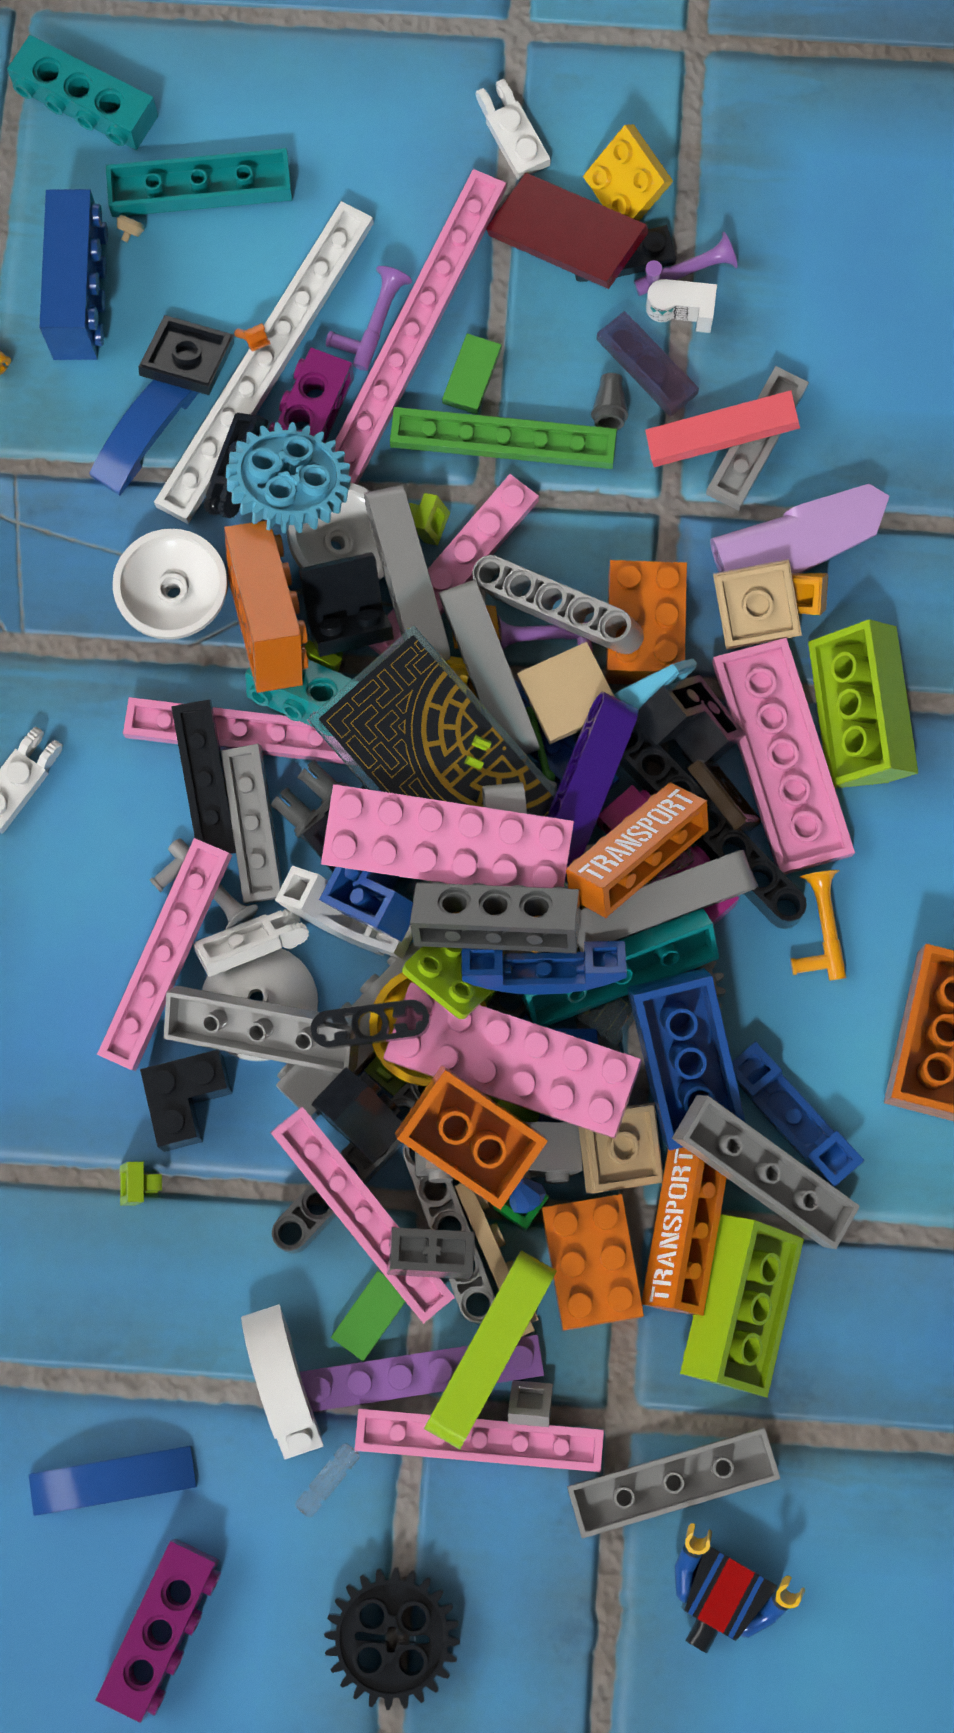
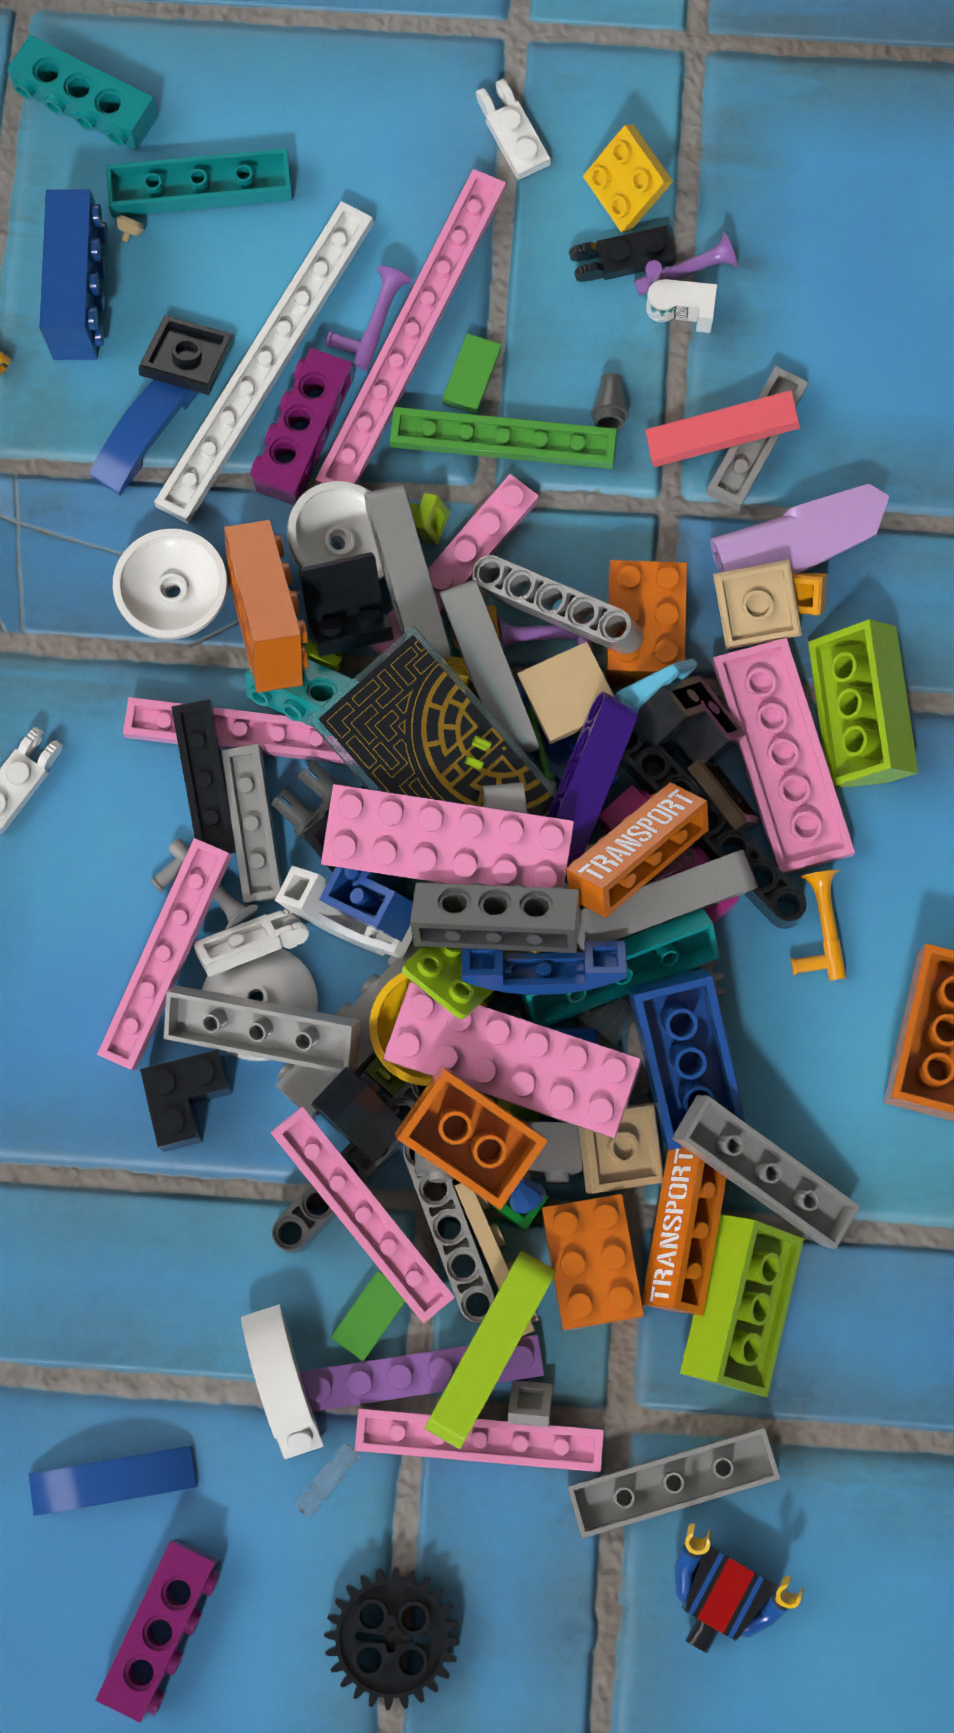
lime tile [120,1162,162,1206] -> none
black hinge [203,413,269,518] -> none
medium azure gear [226,422,351,534] -> none
orange hand [234,323,271,352] -> none
black beam [310,1000,430,1049] -> none
dark grey hinge [387,1227,475,1279] -> none
dark red tile [486,173,648,289] -> none
clear purple plate [596,311,699,417] -> none
blue slope [732,1041,865,1188] -> none

